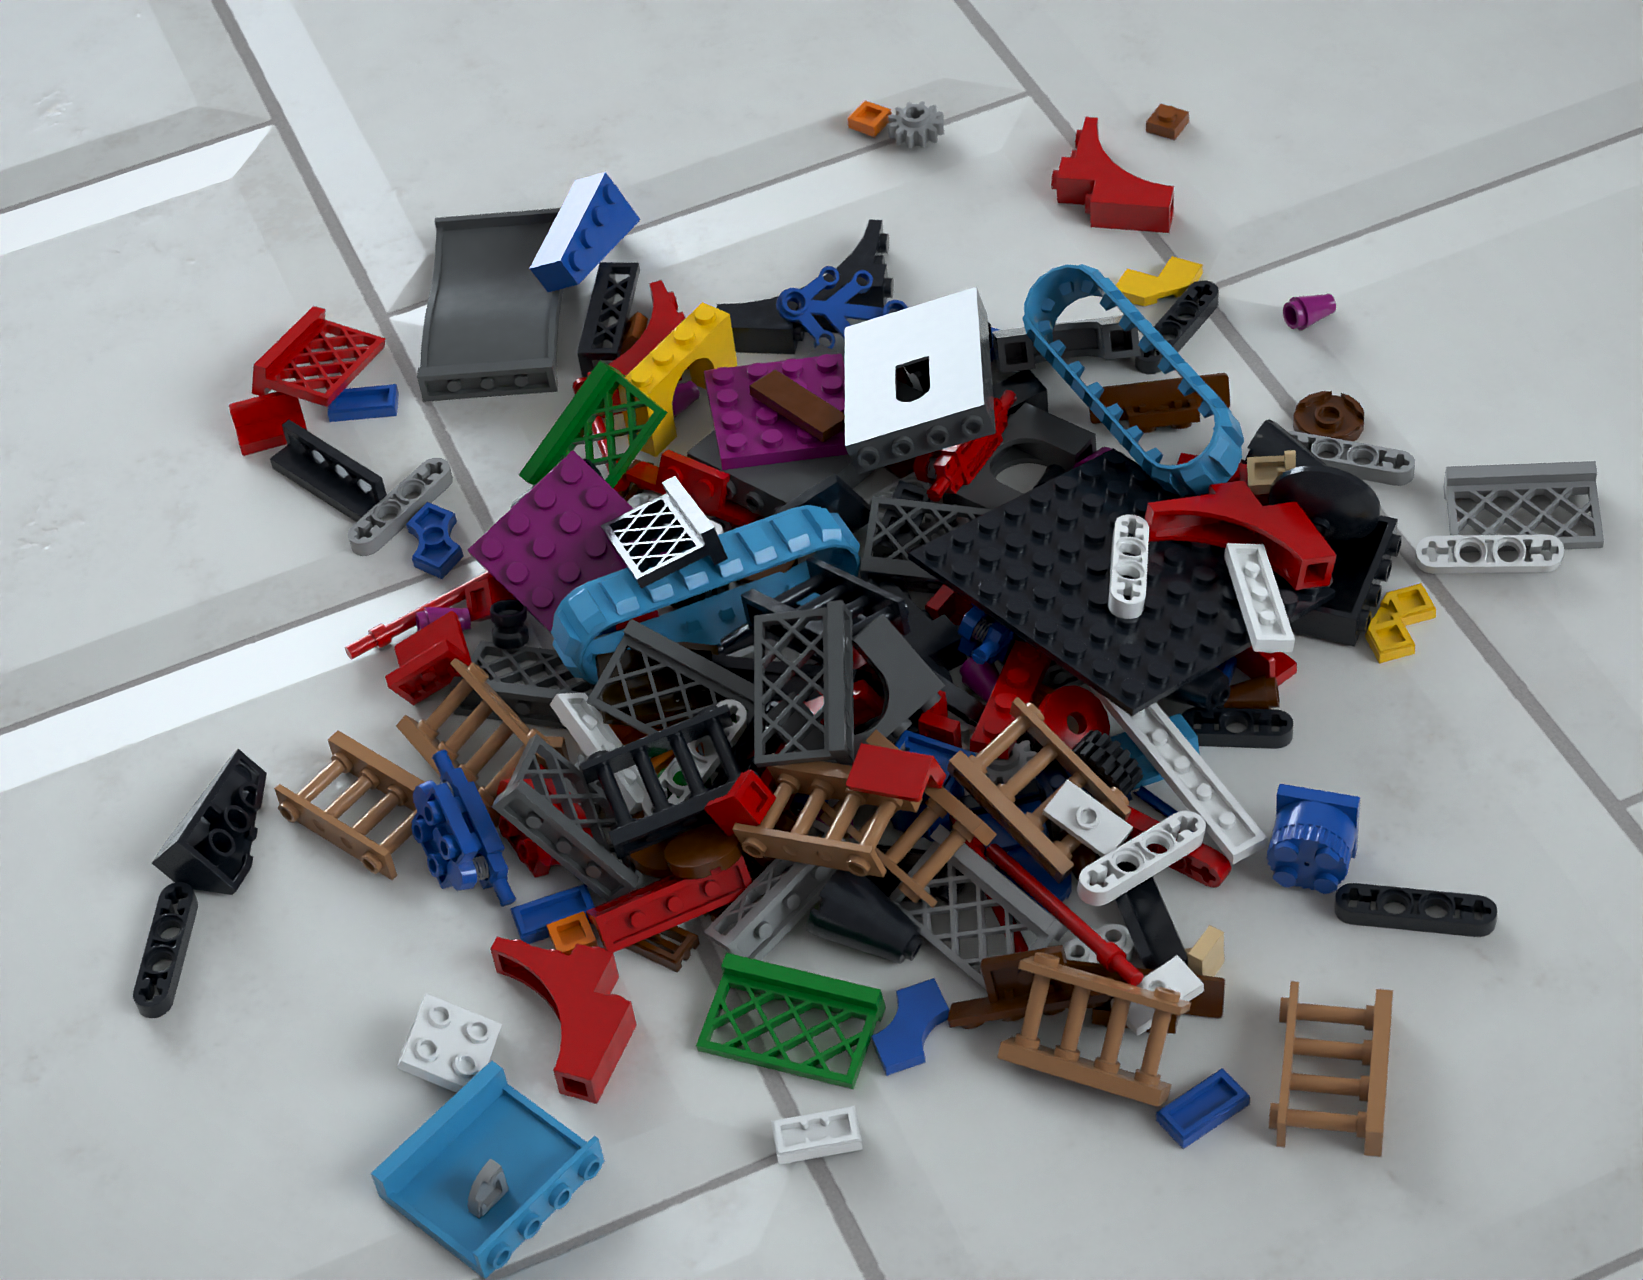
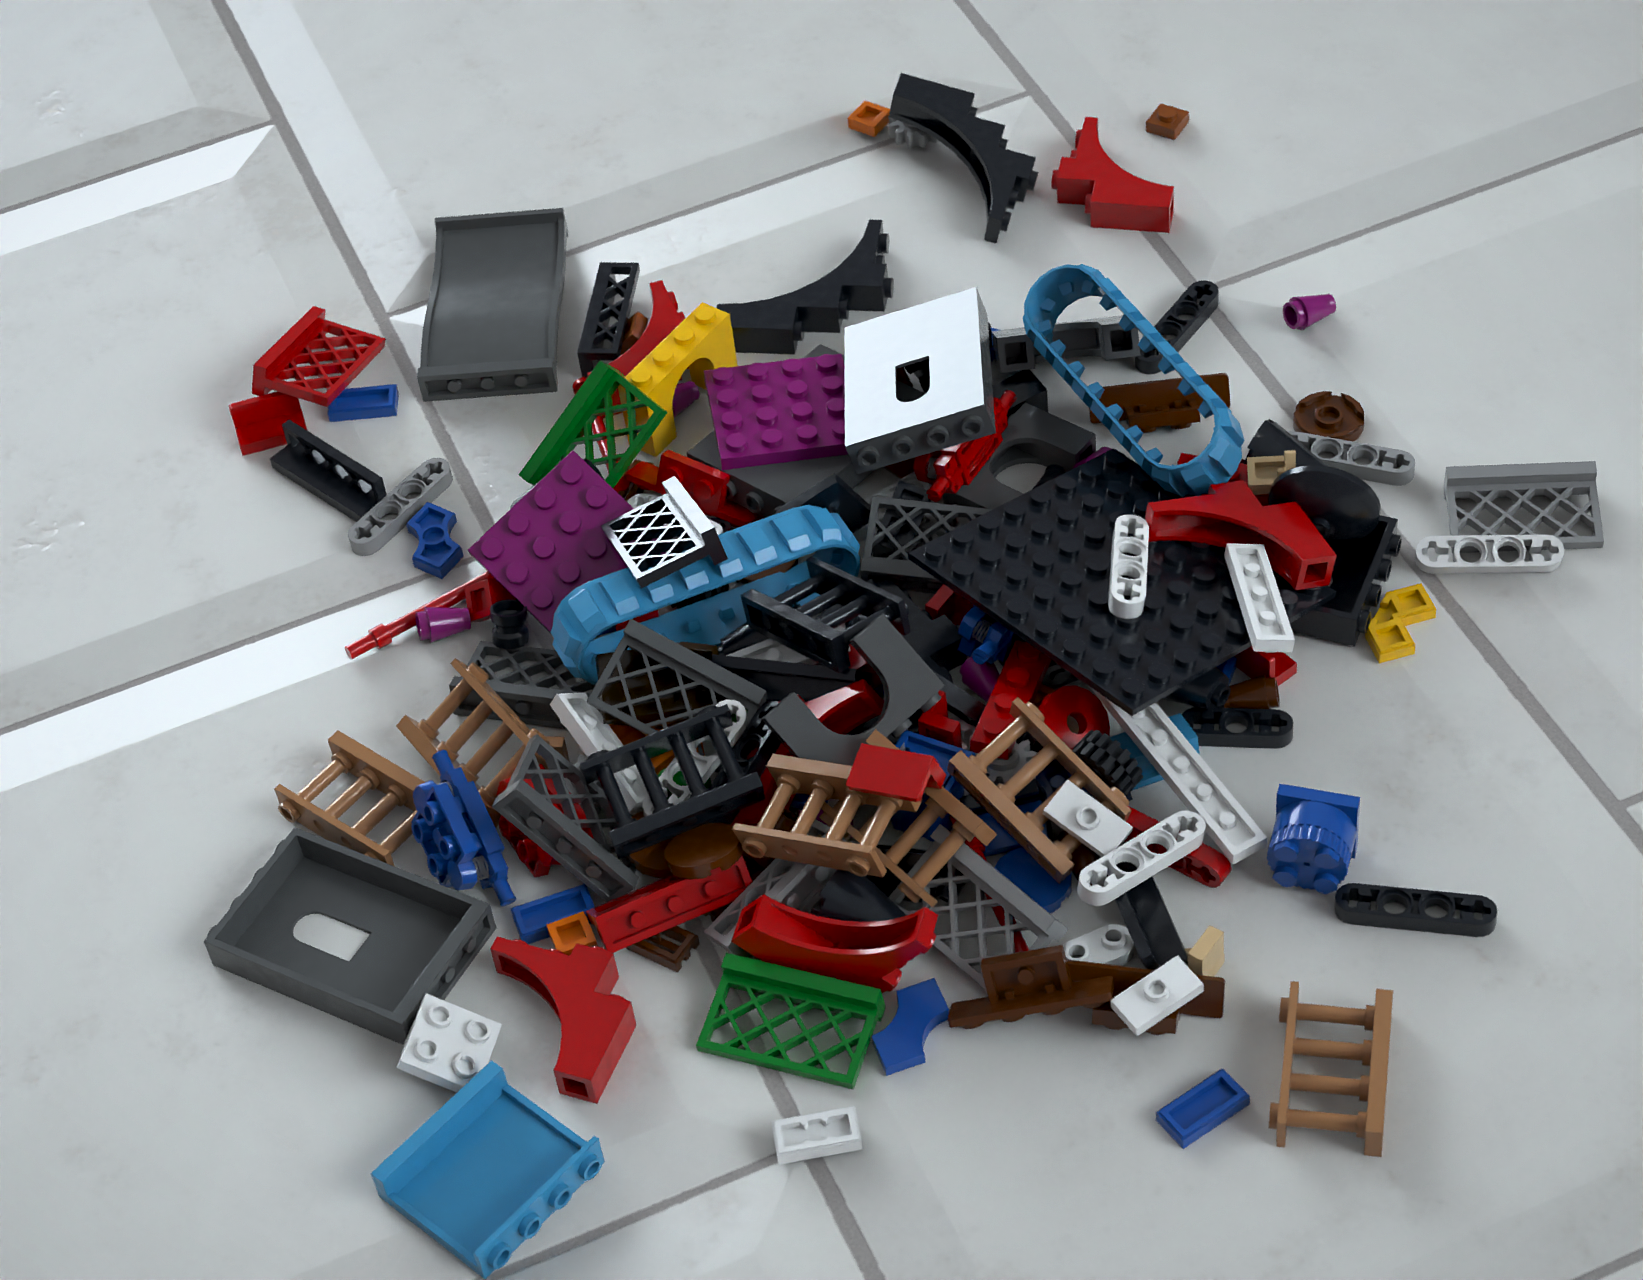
black beam [133,882,198,1018] -> none
black wedge [152,749,267,895] -> none
red bracket [385,611,472,706] -> none
light grey tile [468,1158,509,1219] -> none
blue wedge [529,172,641,292] -> none
red panel [704,769,777,836] -> none
reddish brown tile [749,369,845,442] -> none
dark grey fence [754,600,854,768] -> none
blue plant [776,266,908,349] -> none
red bar [986,843,1143,986] -> none
medium nougat fence [997,952,1192,1107] -> none
yellow tile [1115,256,1203,307] -> none
blue piece [1133,785,1193,832] -> none
none -> dark grey panel [204,827,496,1045]
none -> red arch [731,894,939,994]
none -> black arch [889,73,1039,243]

